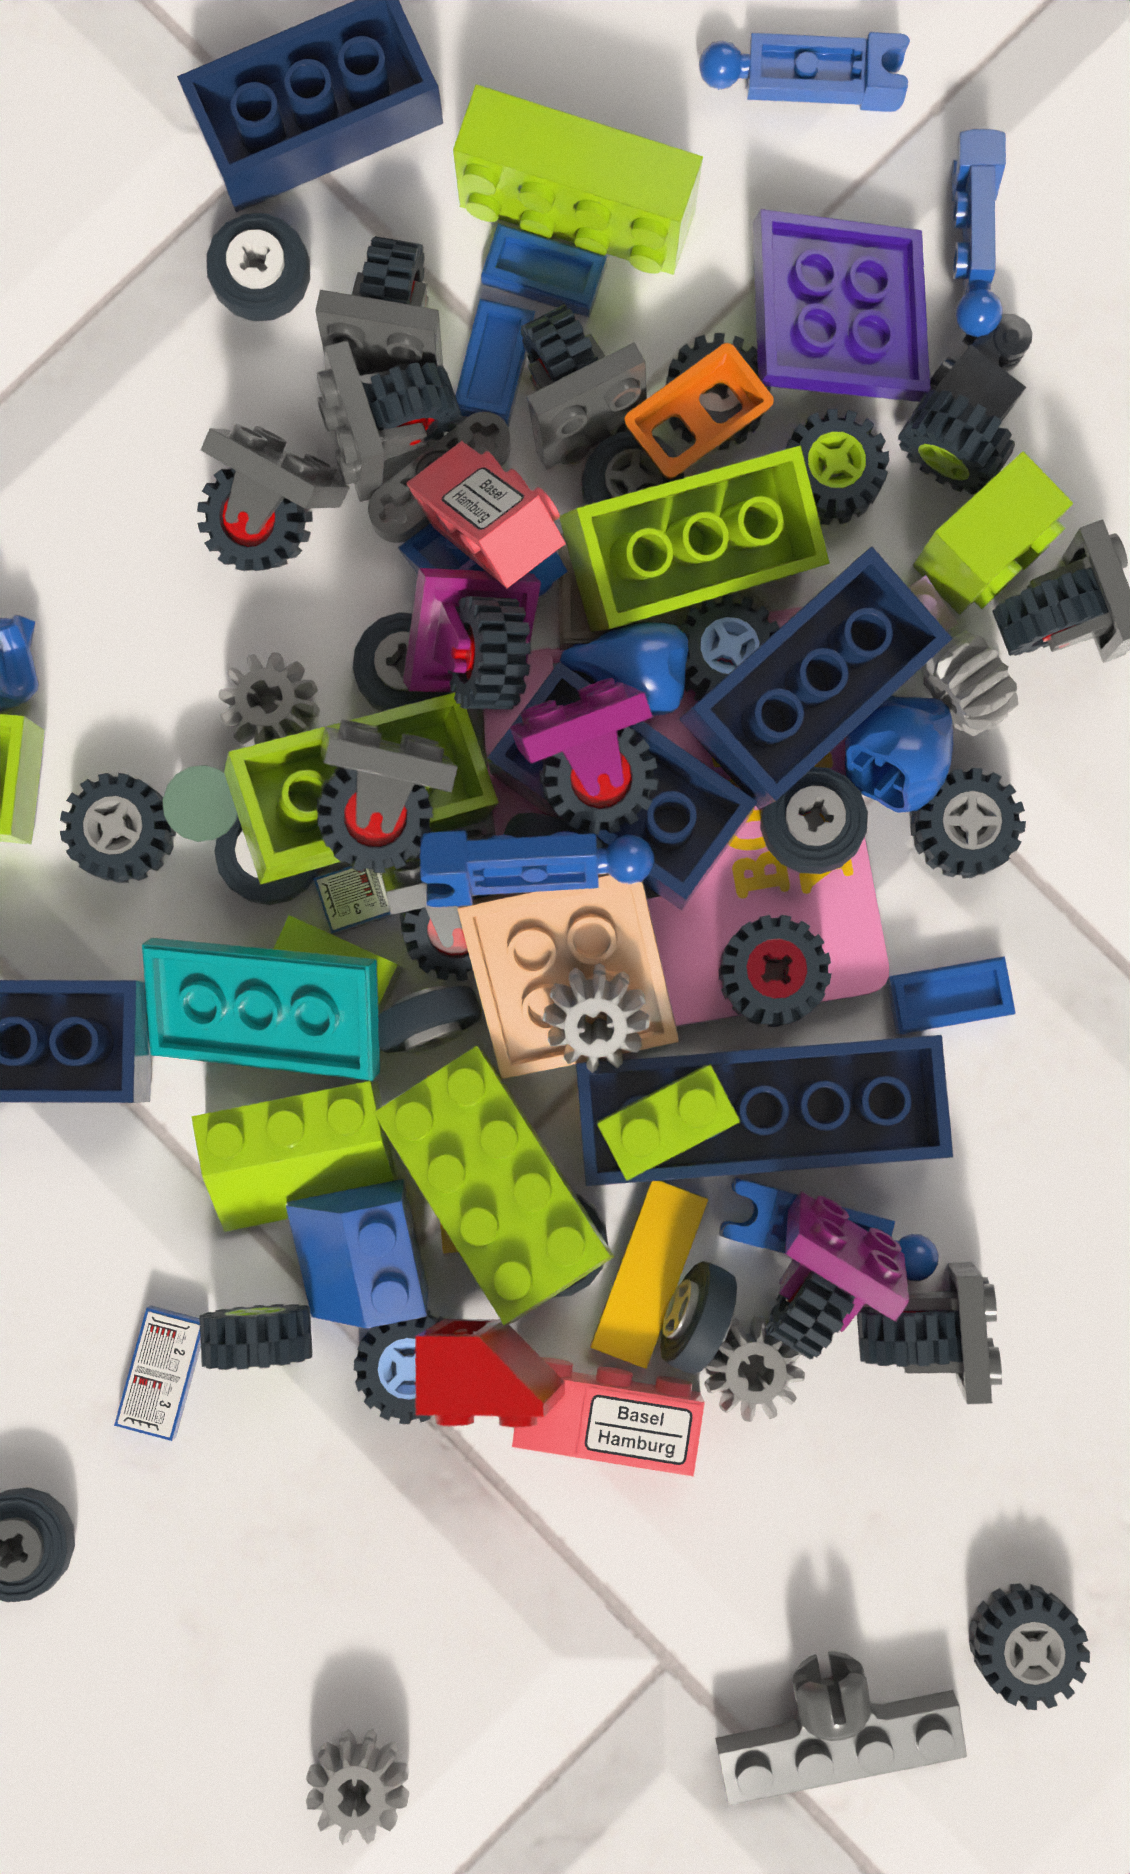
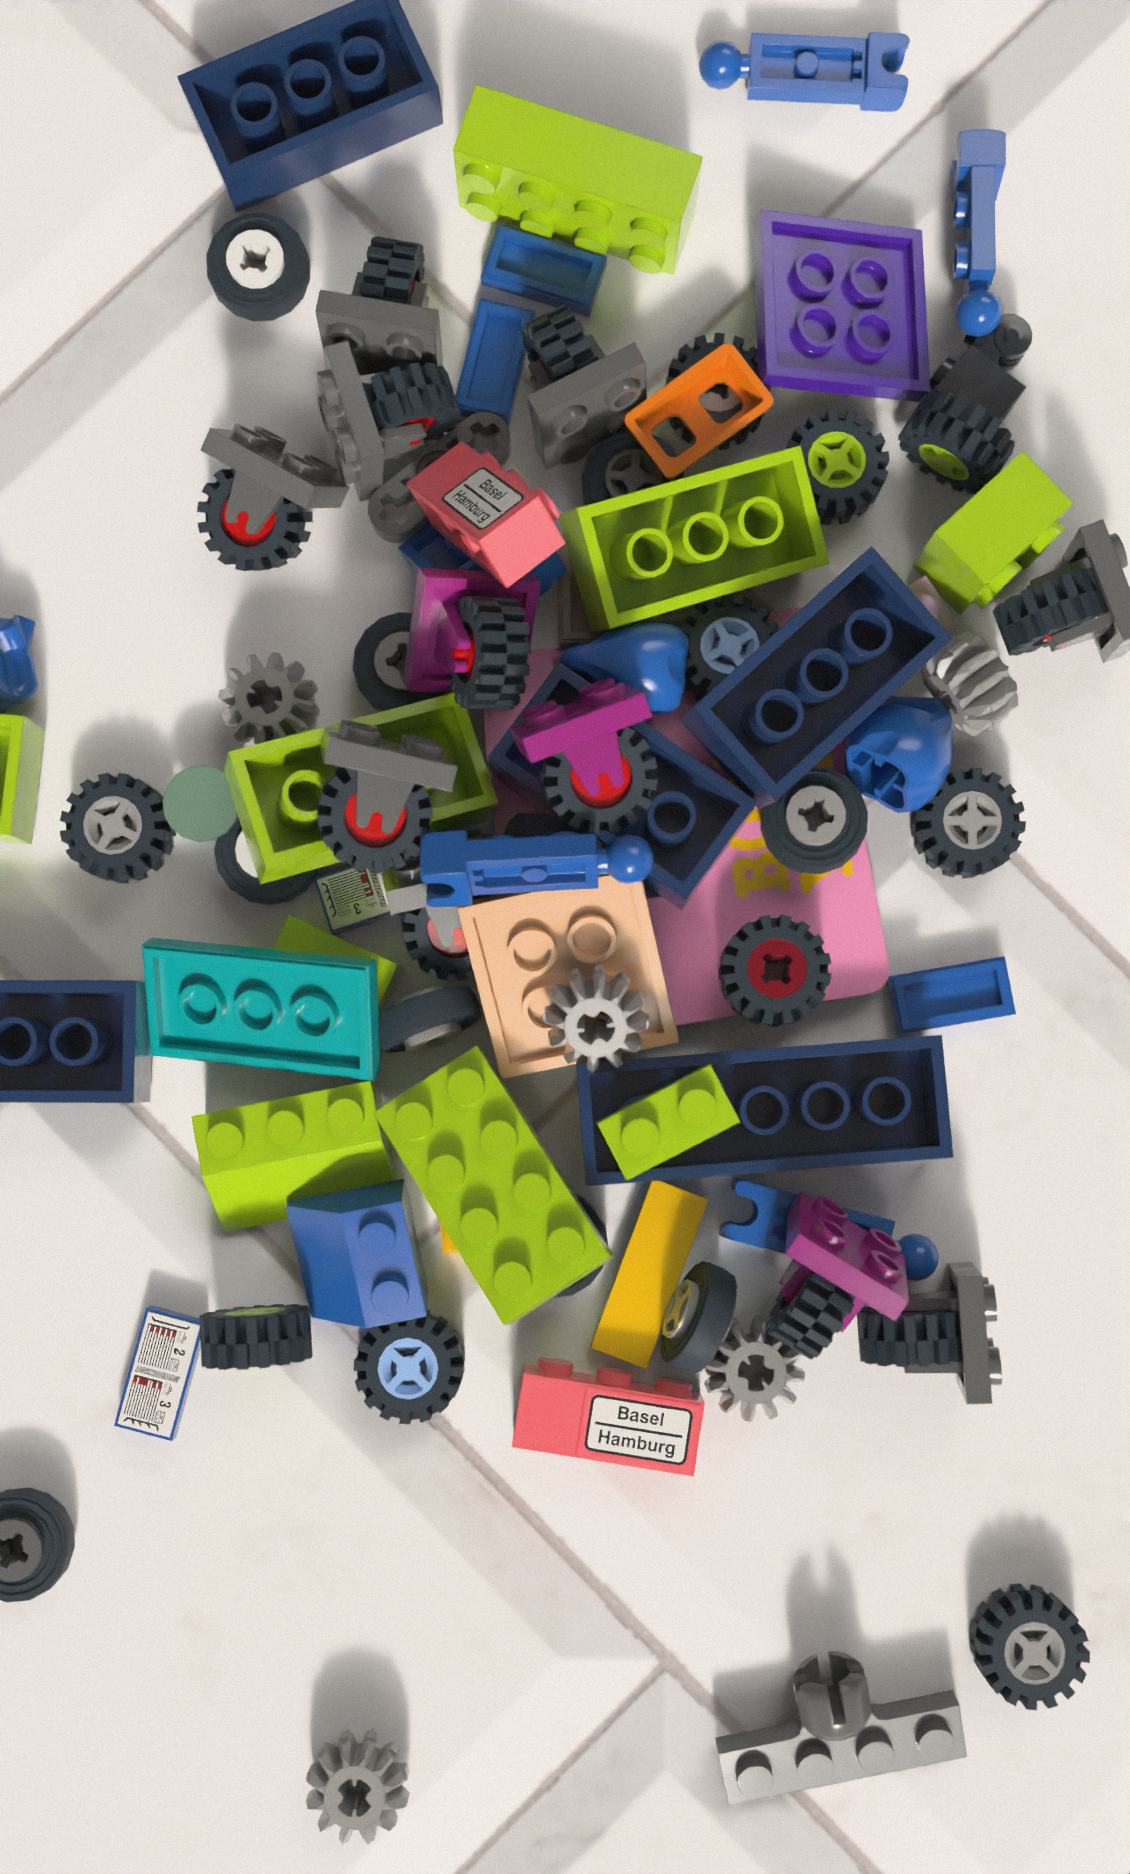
red slope [415,1319,565,1428] -> none

